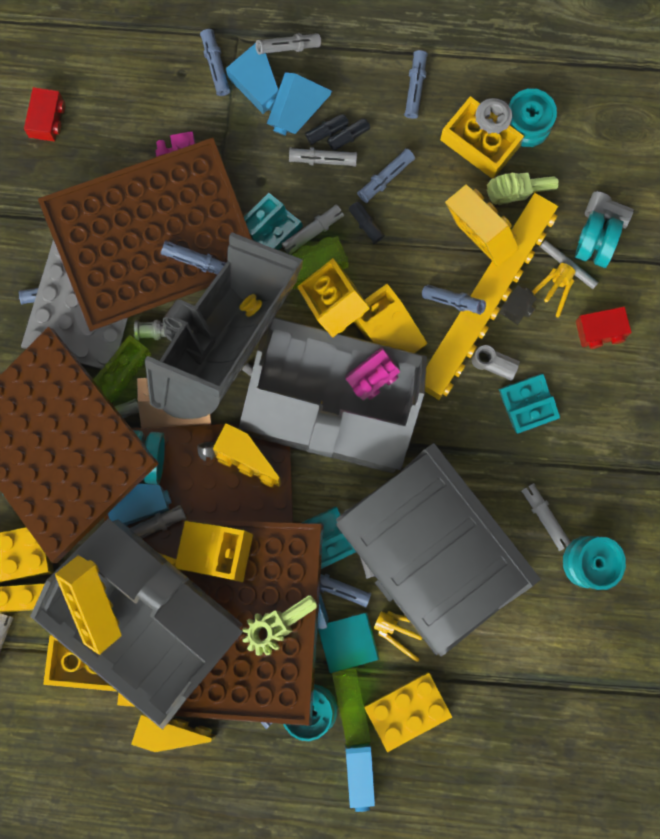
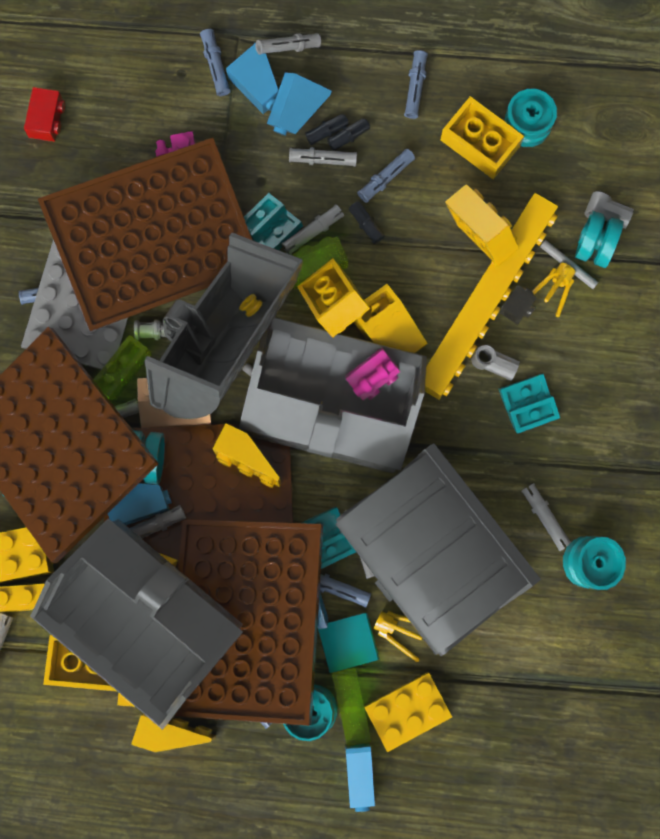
yellow brick [55,555,122,655] -> none
sand blue pin [161,240,226,275] -> none
yellow slope [175,521,253,582] -> none
dark grey hinge [197,442,216,461] -> none
yellowish green gear [242,595,317,656] -> none
sand blue pin [422,284,486,315] -> none
light grey gear [476,98,512,134] -> none
yellowish green gear [487,172,559,205] -> none
red brick [575,307,631,349] -> none

